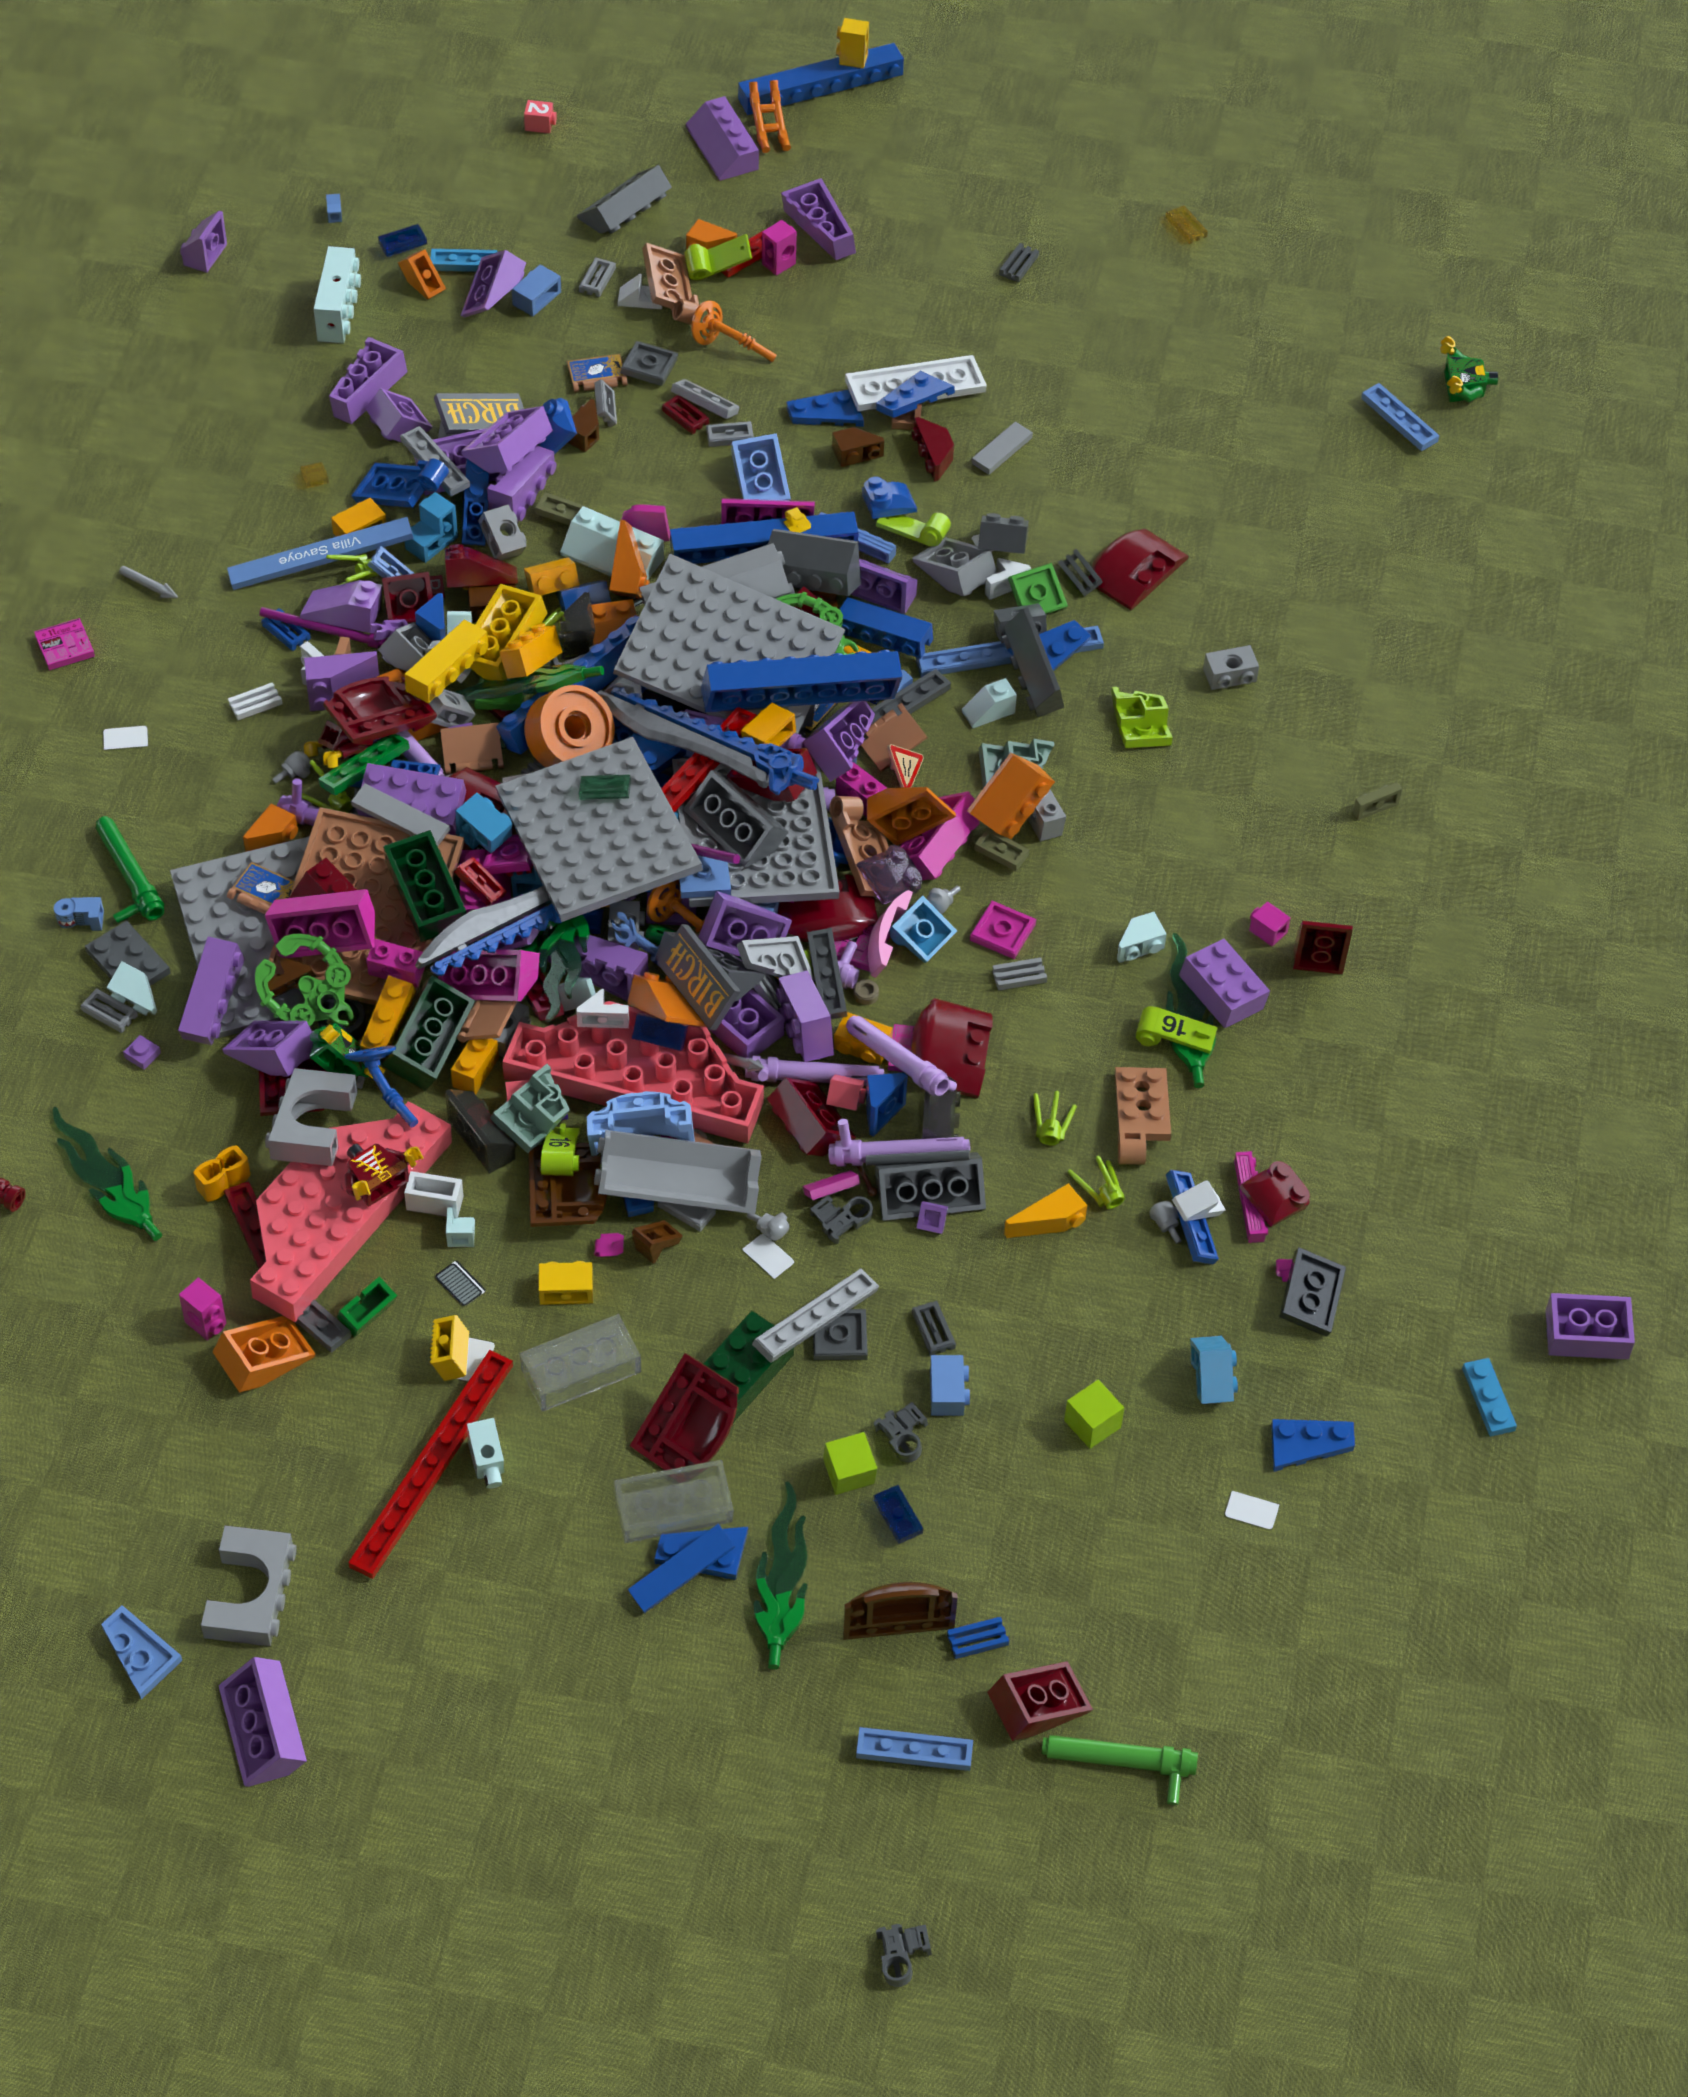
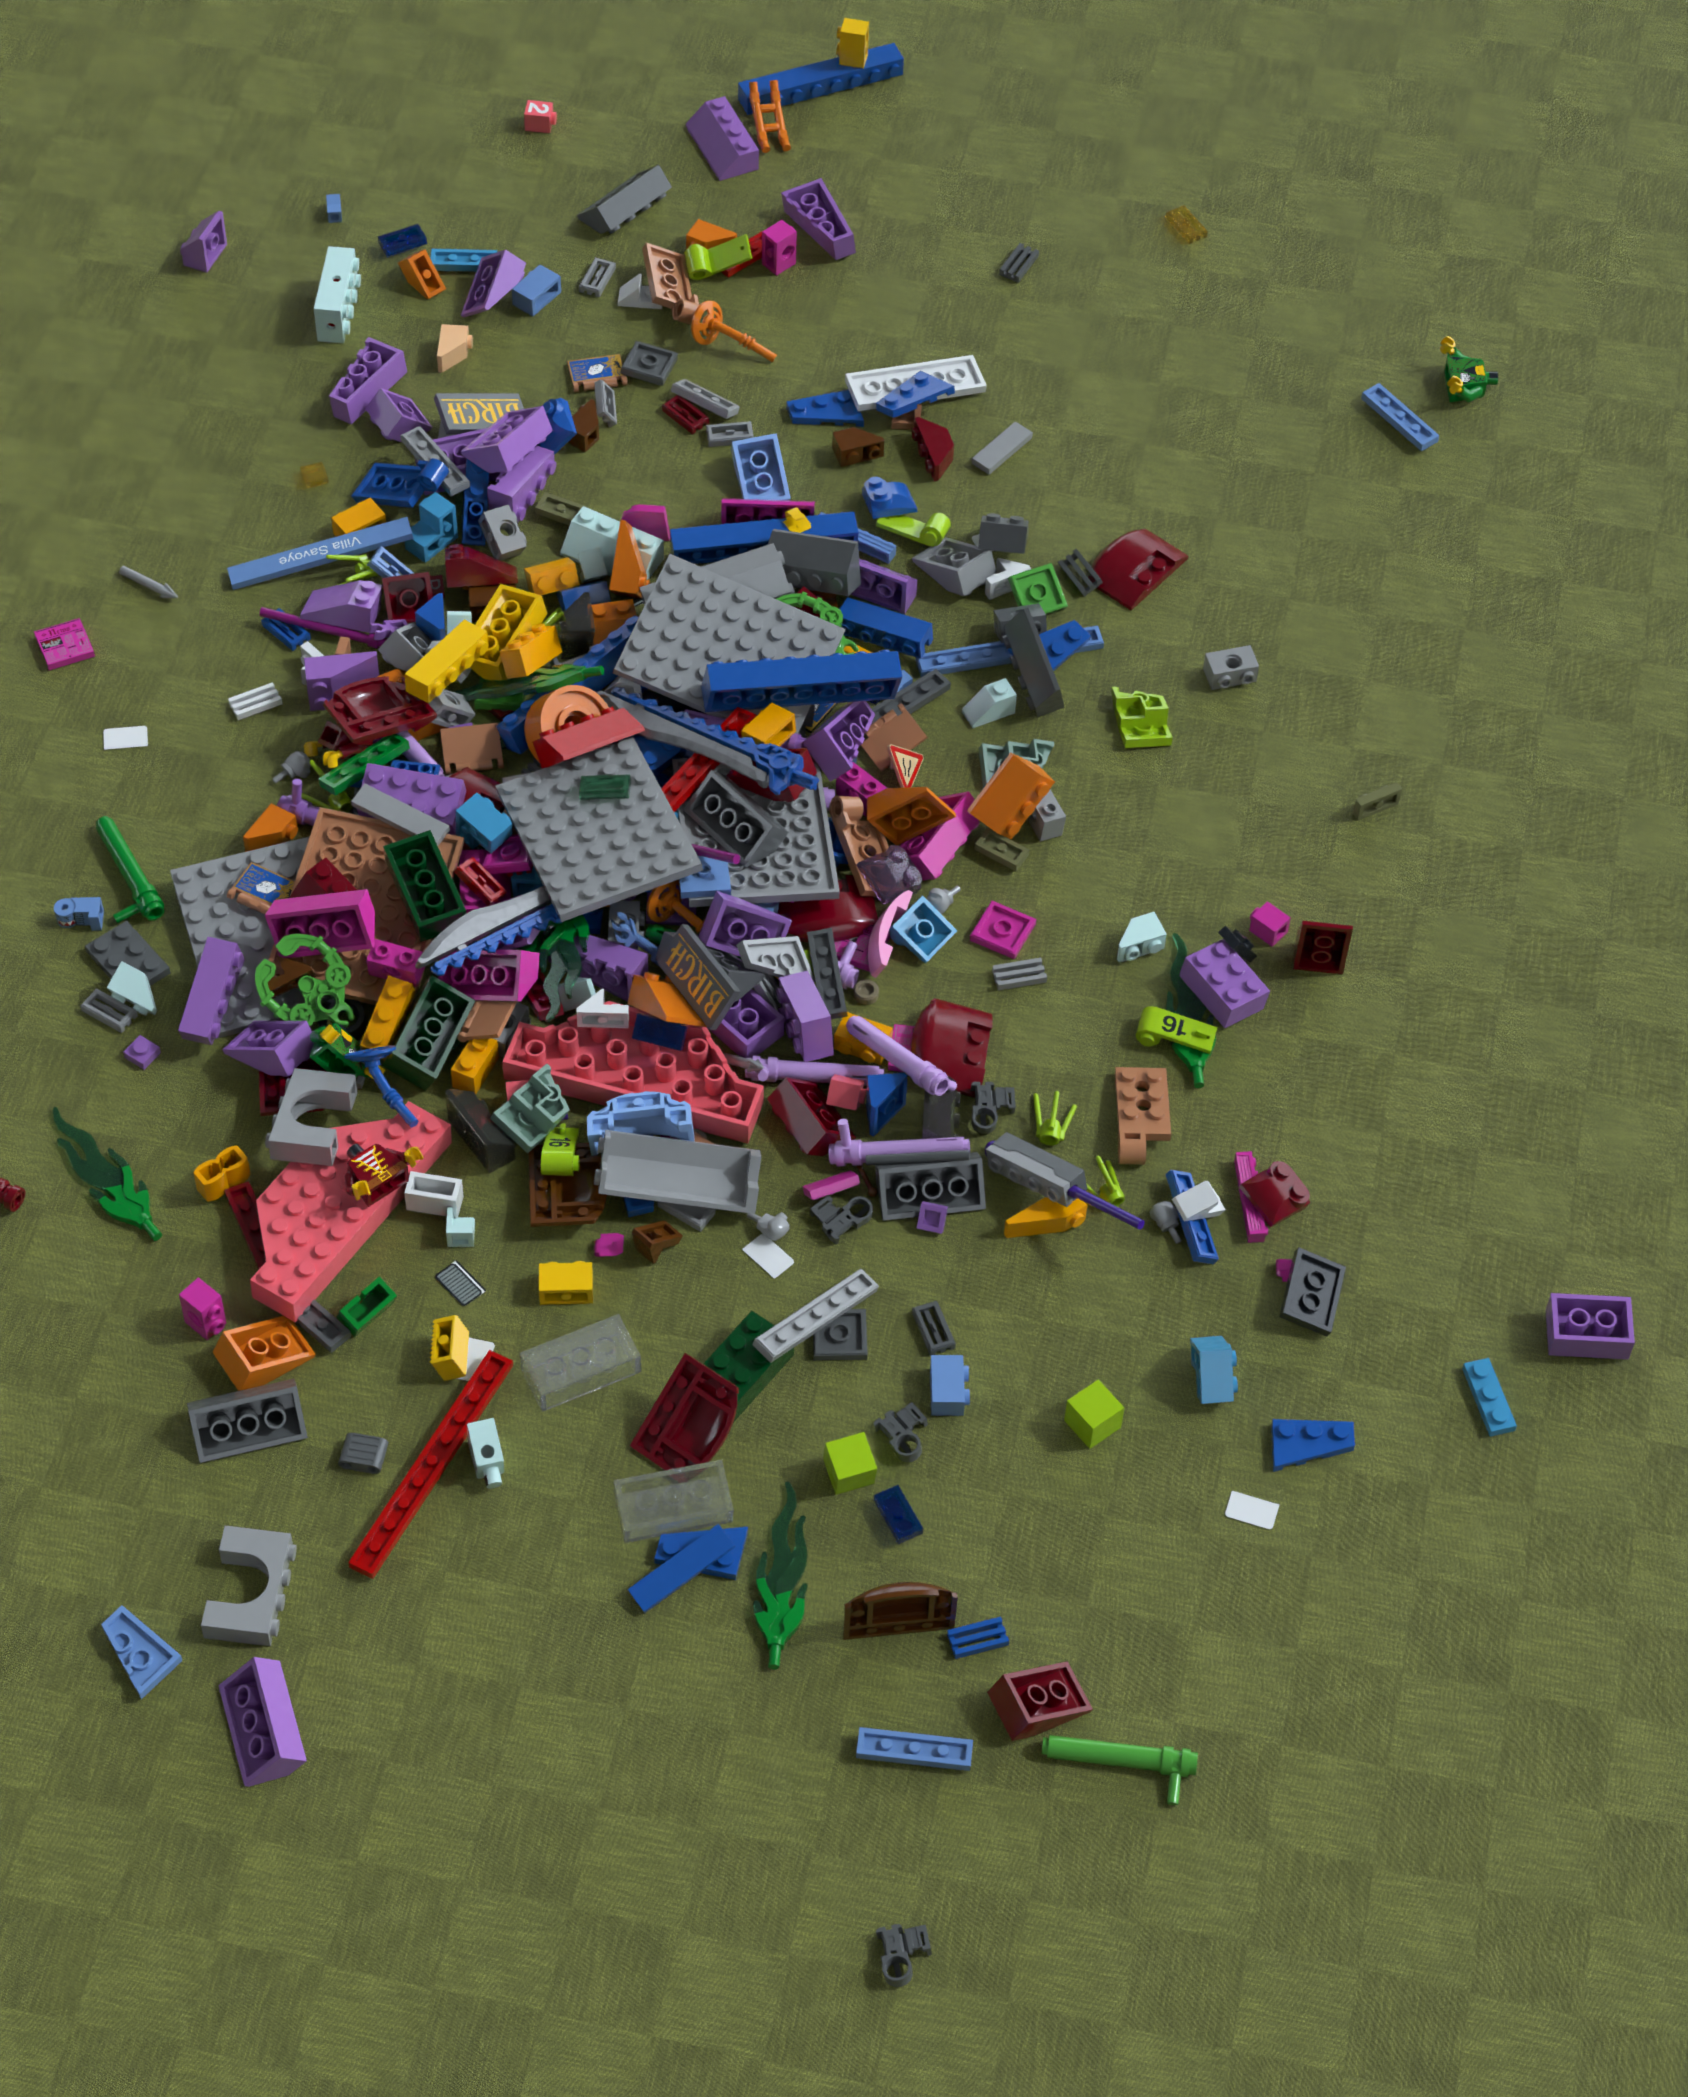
none -> dark grey slope [187,1379,308,1463]
none -> dark grey piece [338,1433,389,1474]
none -> light nougat slope [437,324,473,373]
none -> slope [532,706,645,769]
none -> light aqua panel [578,547,607,583]
none -> dark grey piece [970,1082,1016,1134]
none -> piece [984,1132,1145,1230]
none -> black plate [1218,926,1257,962]

